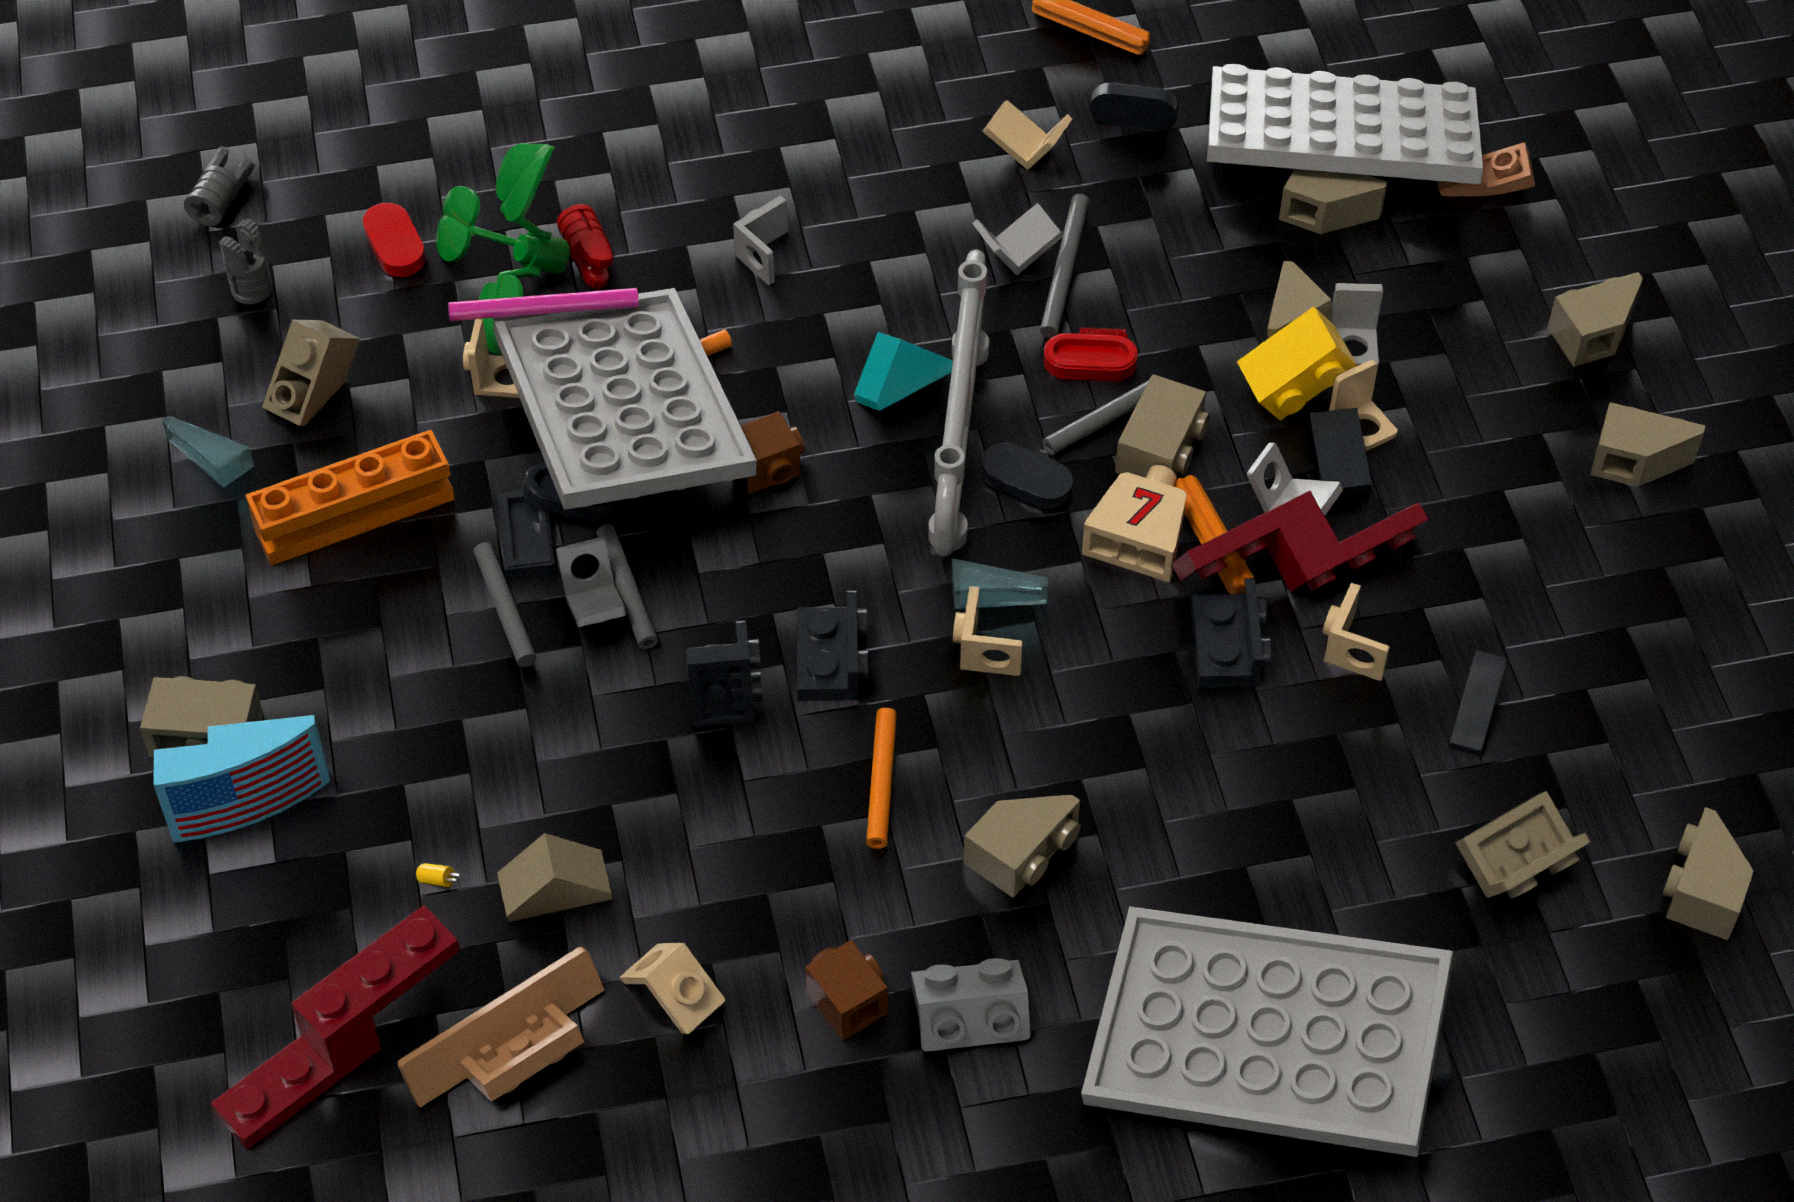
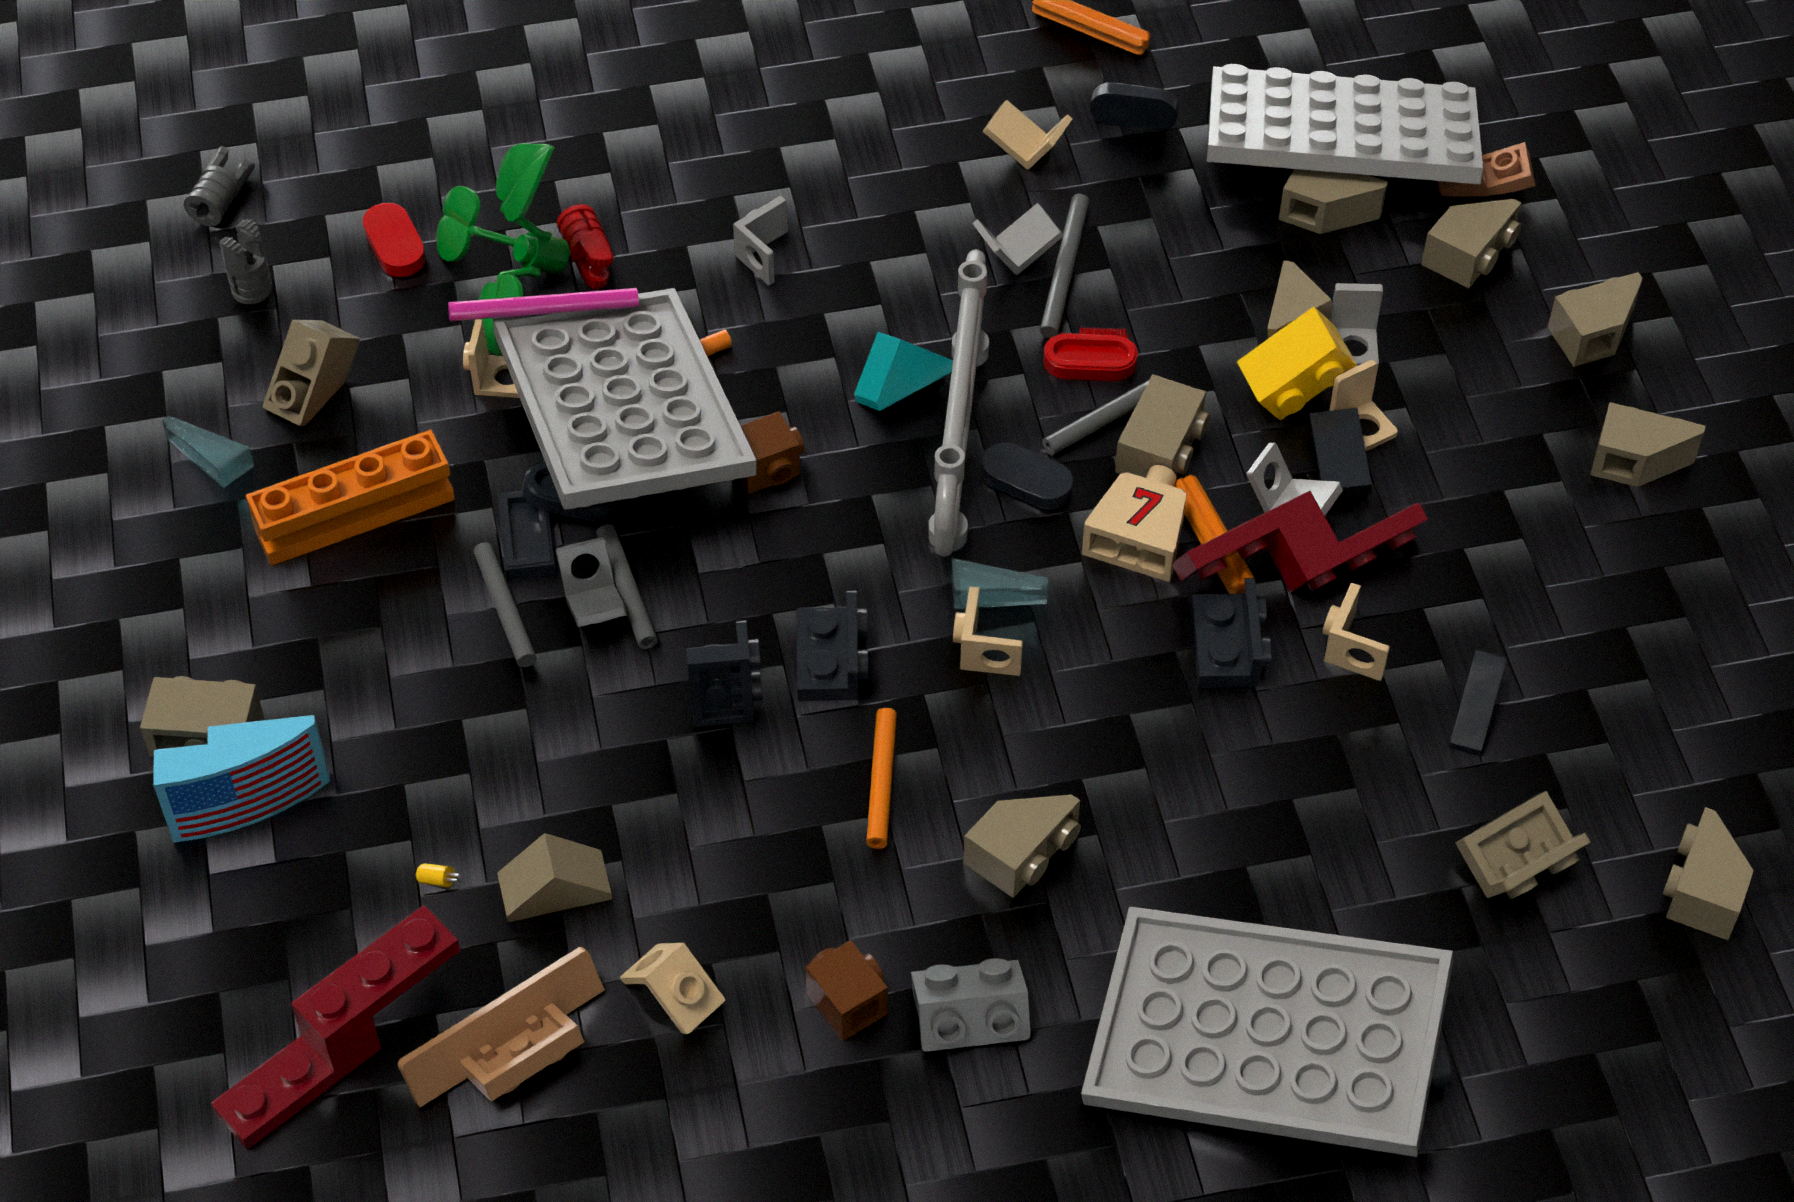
none -> dark tan slope [1421,199,1521,288]

